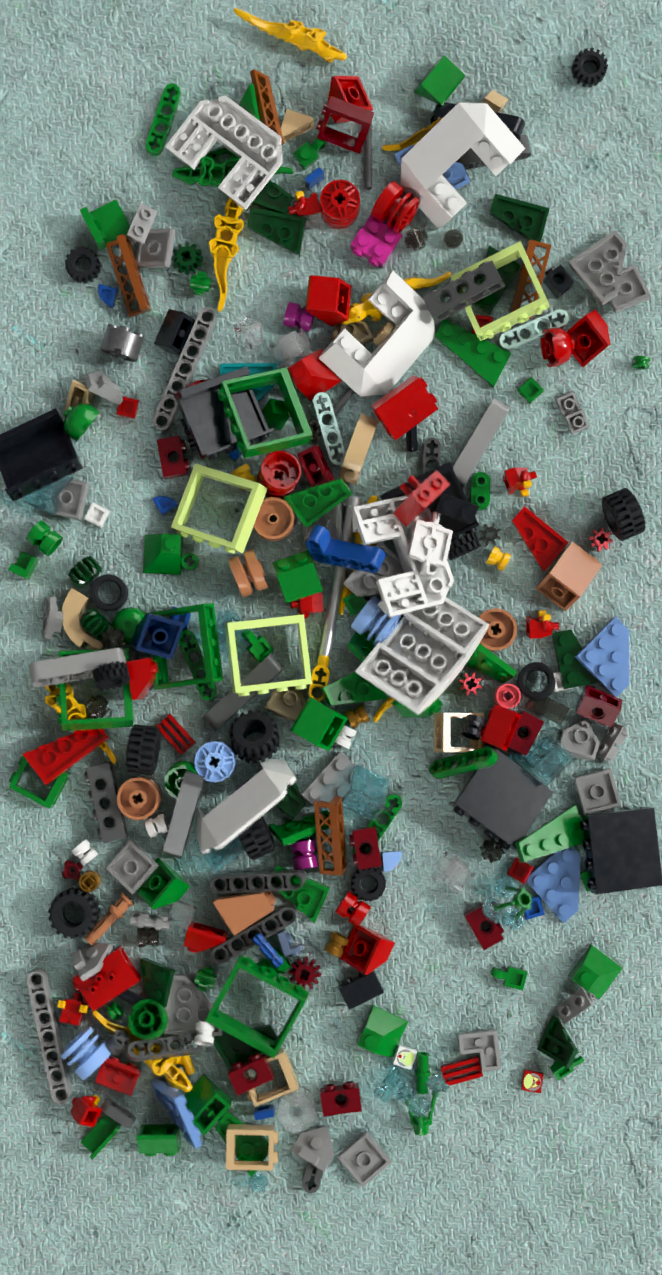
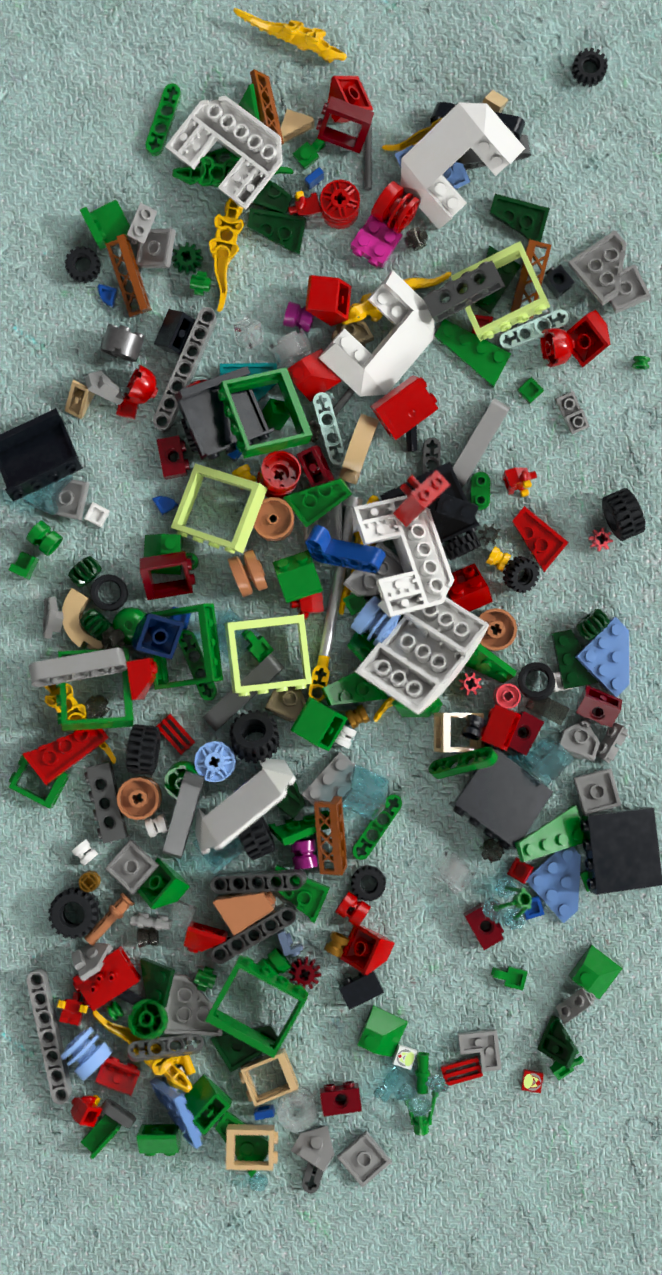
dark red plate [62,860,83,881] -> none
green cylinder [63,403,100,442] -> none
black tyre [92,661,130,690] -> none
dark grey wheel [105,1030,130,1055] -> none
white wheel [194,1022,215,1046] -> none
dark red brick [228,1053,274,1096] -> none
blue axle [252,934,284,968] -> none
dark red brick [349,826,382,870] -> none
tan tile [373,321,394,346] -> none
light blue tile [382,851,402,872] -> none
white plate [407,512,453,575] -> none
green slope [414,55,465,106] -> none
clear smoke plate [444,229,463,249] -> none
red piece [526,610,559,639] -> none
nougat slope [535,542,602,612] -> none
none -> red cylinder [123,365,158,404]
none -> dark red window [140,551,196,600]
none -> red slope [447,563,493,612]
none -> black tyre [503,556,540,593]
none -> dark green gear [576,609,610,640]

